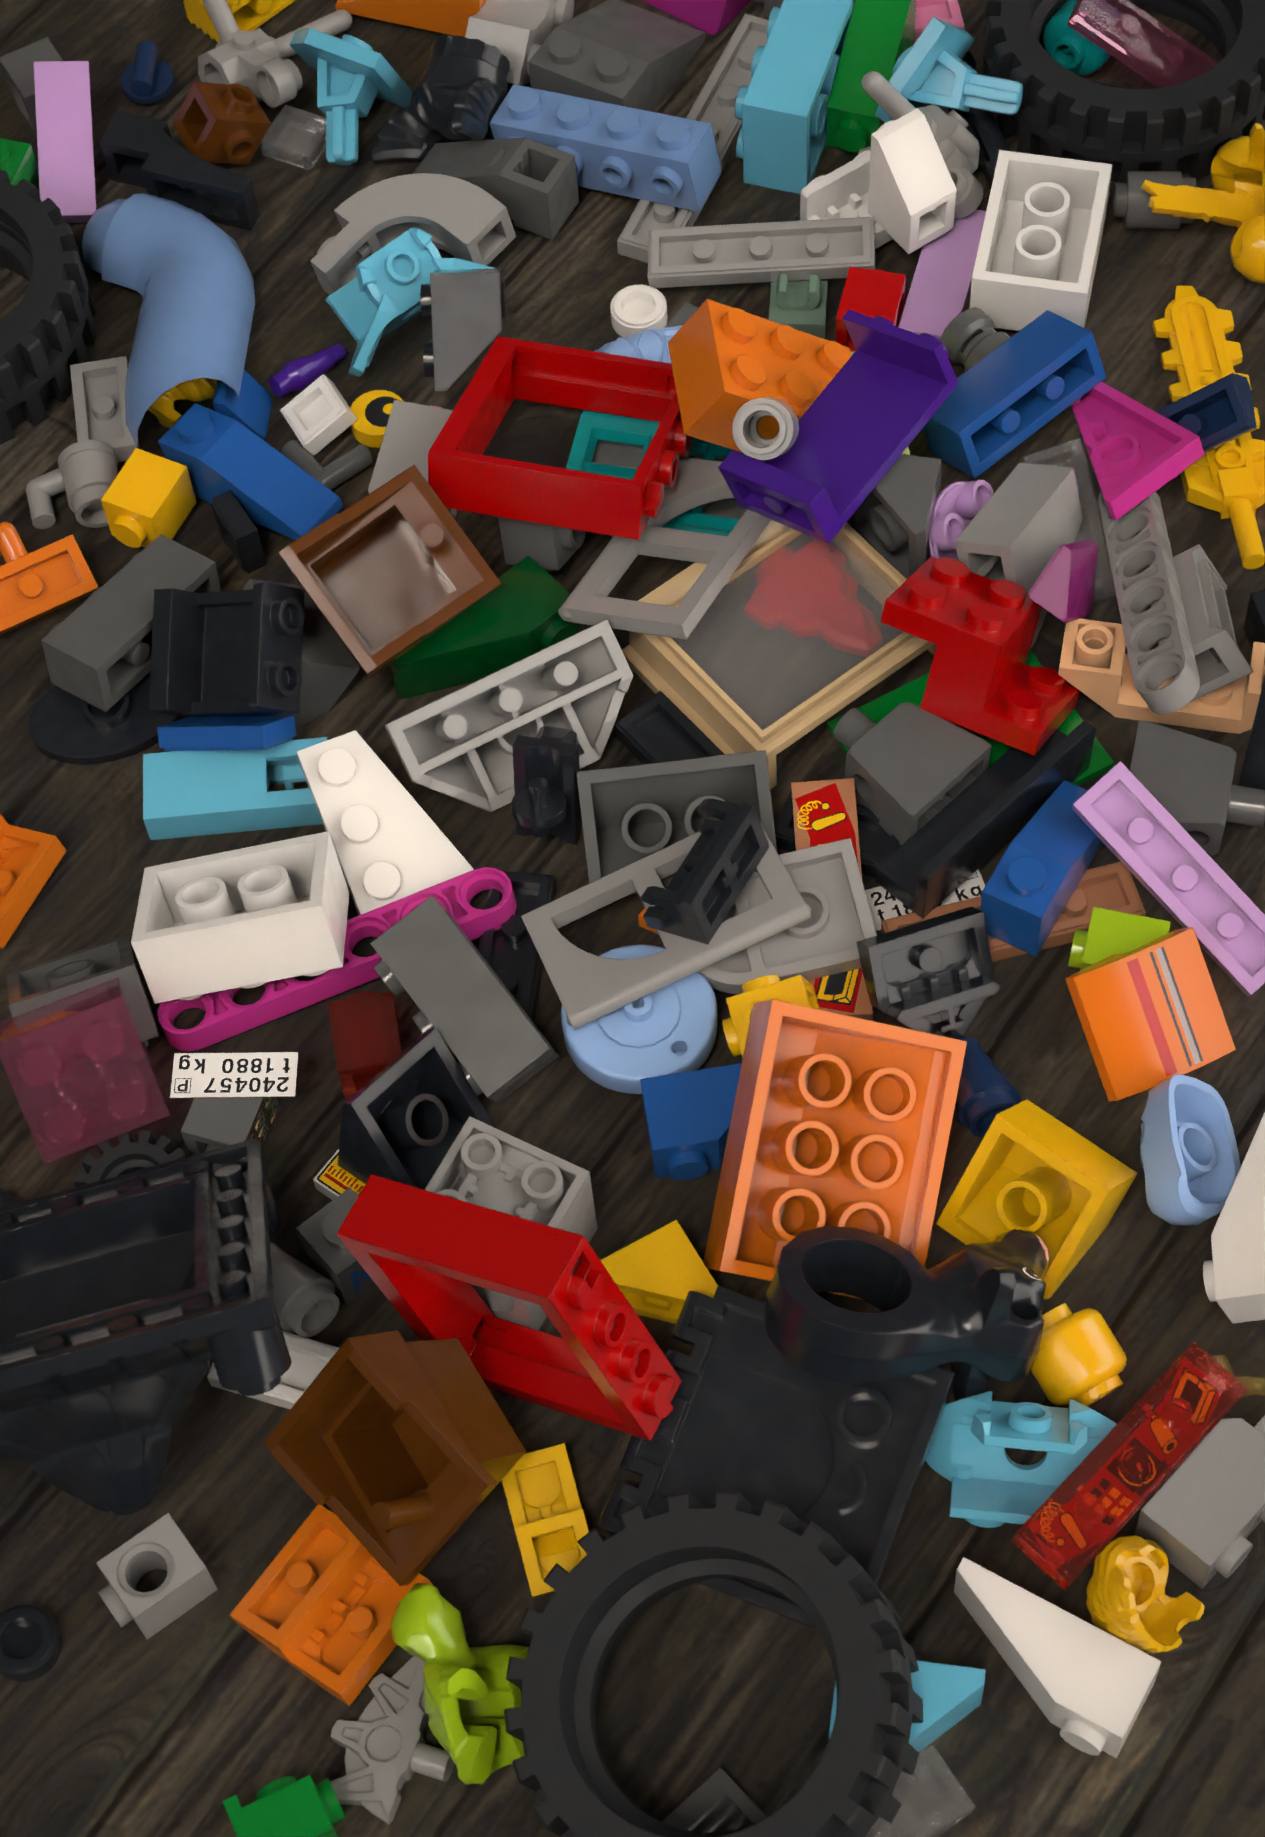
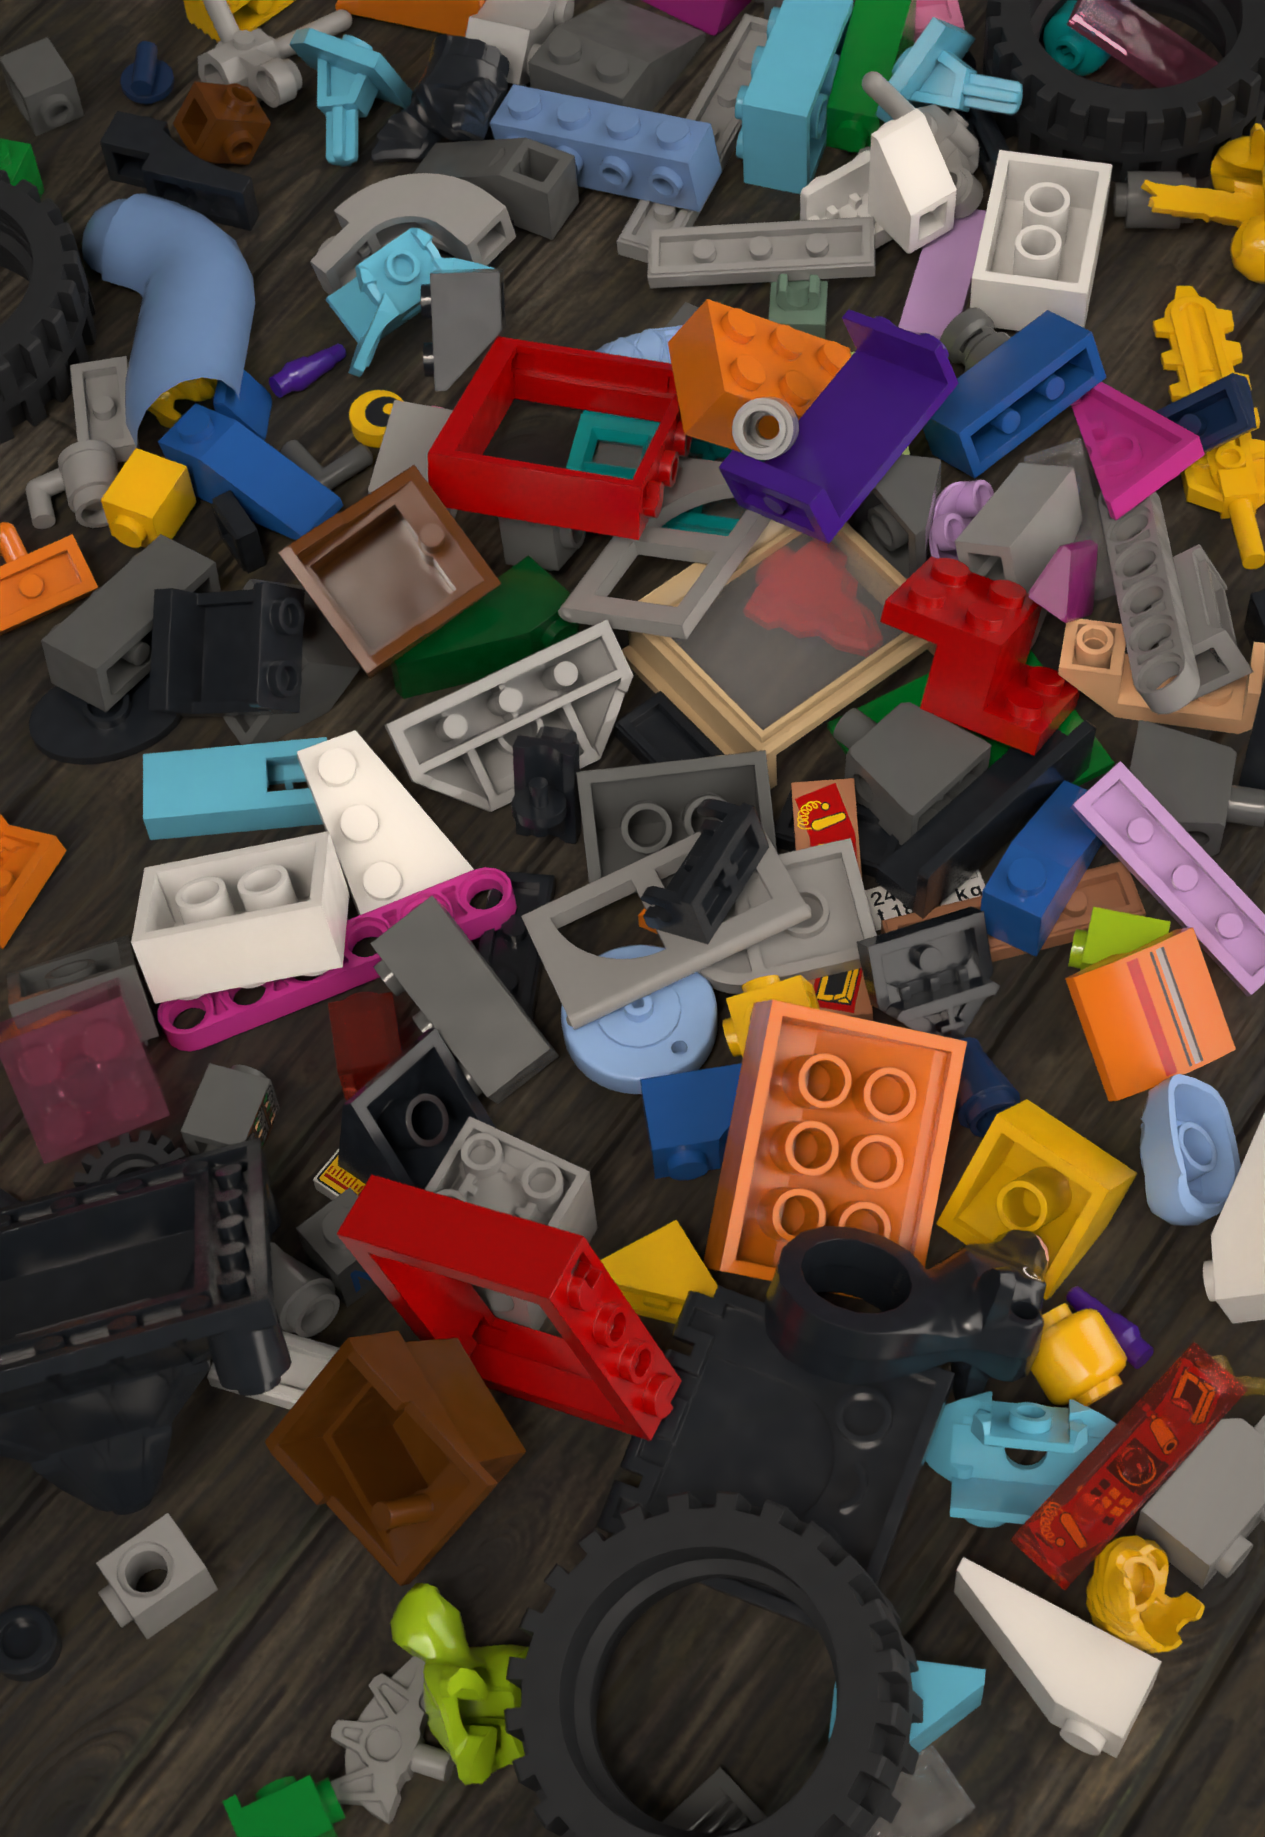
lavender tile [33,61,96,223] -> none
blue tile [157,715,297,751] -> none
white sticker [170,1052,298,1098] -> none
orange slope [230,1505,433,1707] -> none
clear tile [260,105,326,170] -> none
white tile [280,374,358,456] -> none
yellow slope [502,1443,589,1598] -> none
white tile [610,285,668,338] -> none
red brick [836,267,906,352] -> none
none -> dark purple piece [1066,1286,1154,1369]

